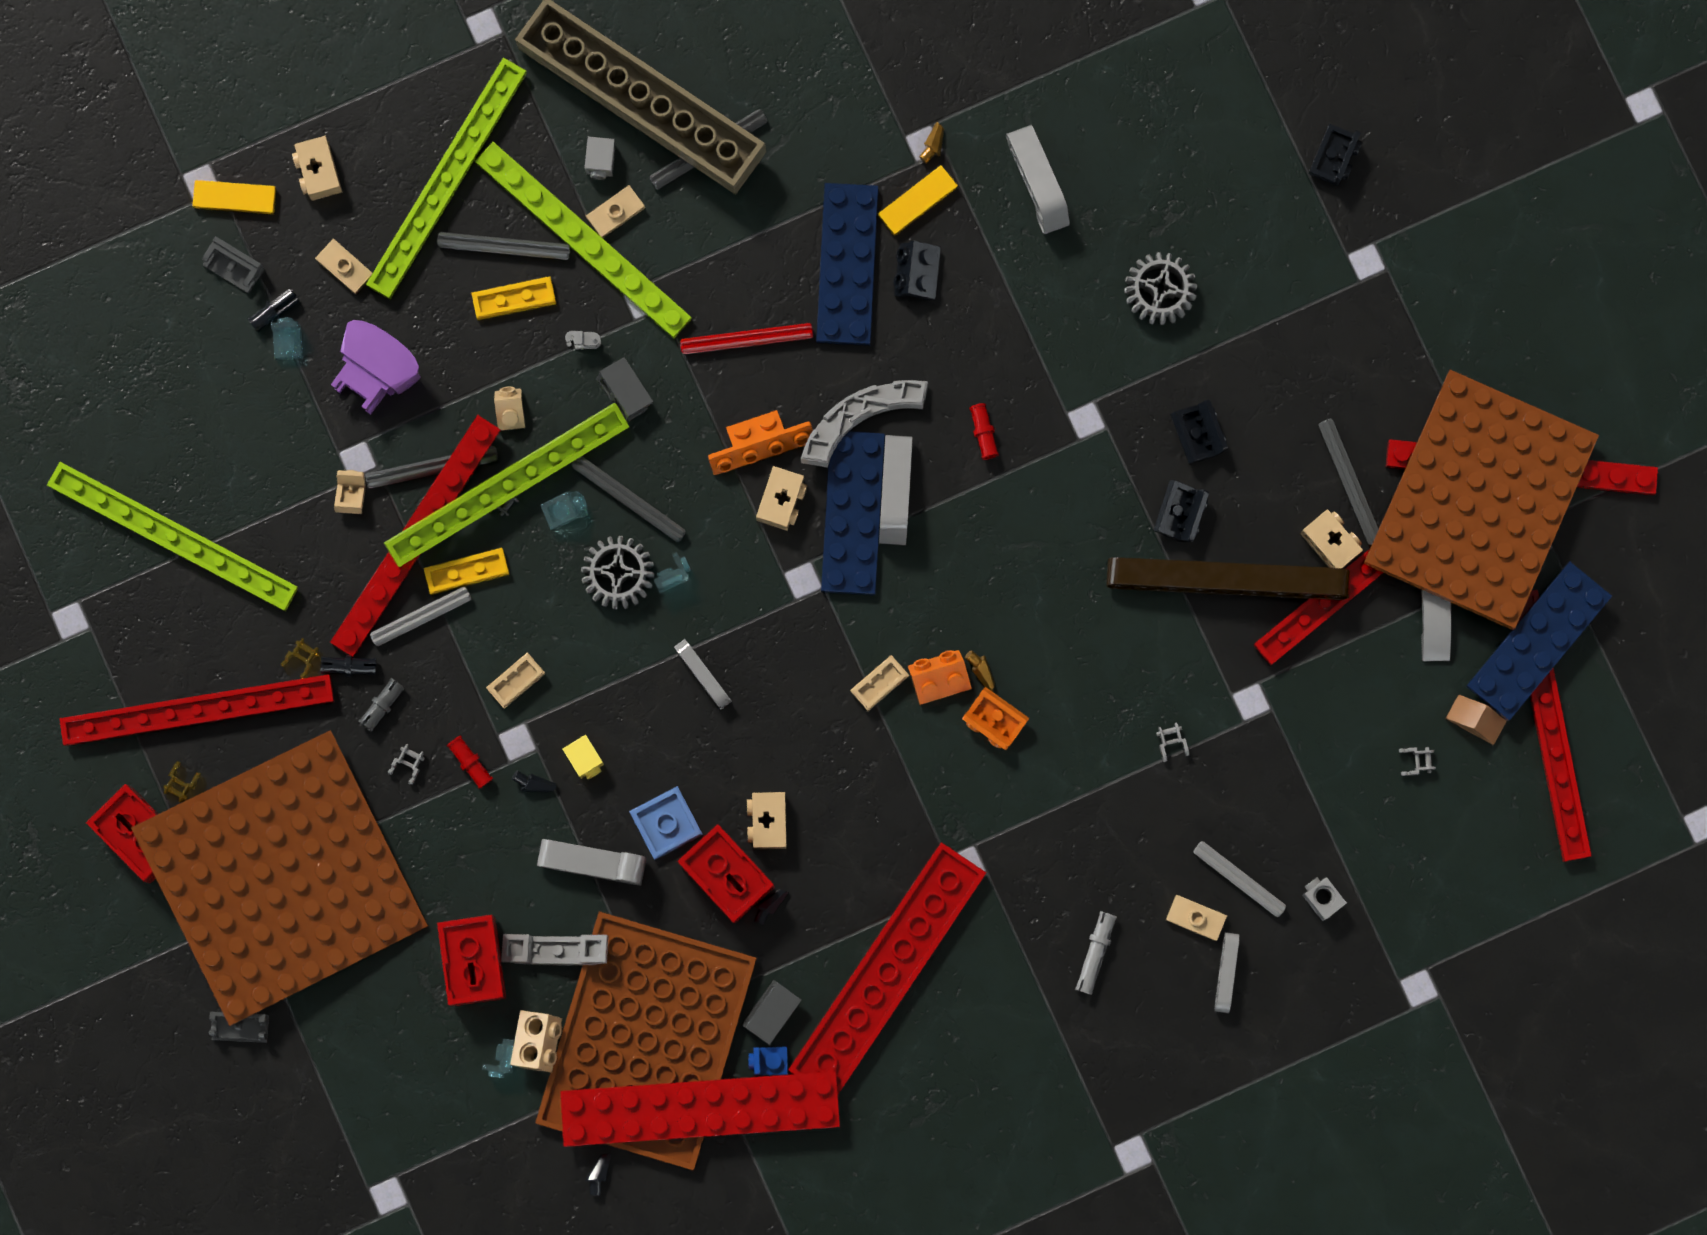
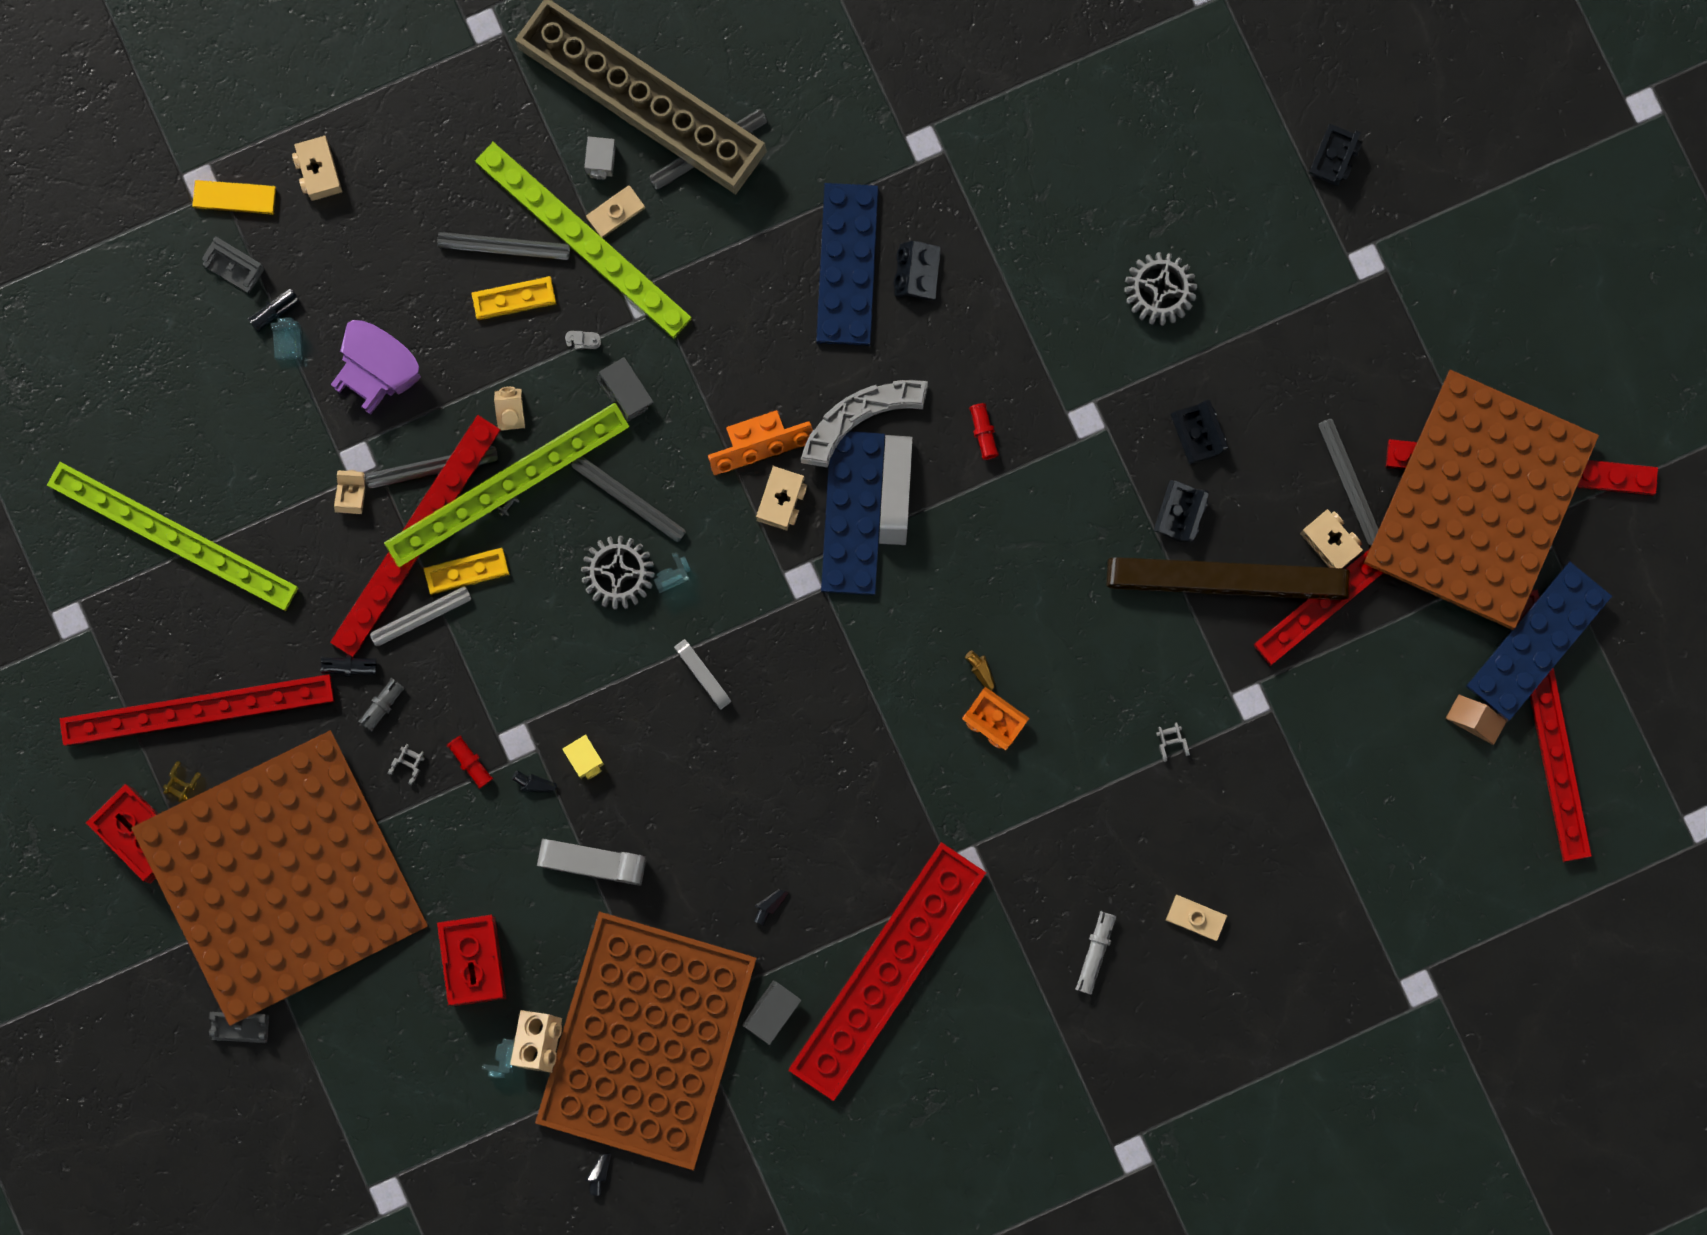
clear yellow piece [281,638,319,679] -> none
tan plate [315,239,372,295] -> none
lime plate [366,58,527,299] -> none
tan plate [486,652,546,709] -> none
light grey slope [501,934,609,965] -> none
clear light blue bracket [541,491,588,530] -> none
red plate [560,1071,840,1147] -> none
medium blue tile [629,786,703,860] -> none
red piece [677,824,774,924] -> none
red axle [680,323,813,354] -> none
tan brick [747,792,786,849] -> none
blue bracket [748,1047,788,1076] -> none
tan plate [850,655,909,711] -> none
yellow tile [878,165,958,236] -> none
orange bracket [908,650,972,705] -> none
pearl gold bar [919,122,944,164] -> none
light grey beam [1006,125,1070,234] -> none
light grey axle [1194,841,1286,917] -> none
light grey beam [1215,933,1239,1013] -> none
light grey brick [1302,877,1347,921] -> none
light grey piece [1399,747,1436,776] -> none
light grey slope [1421,590,1451,661] -> none

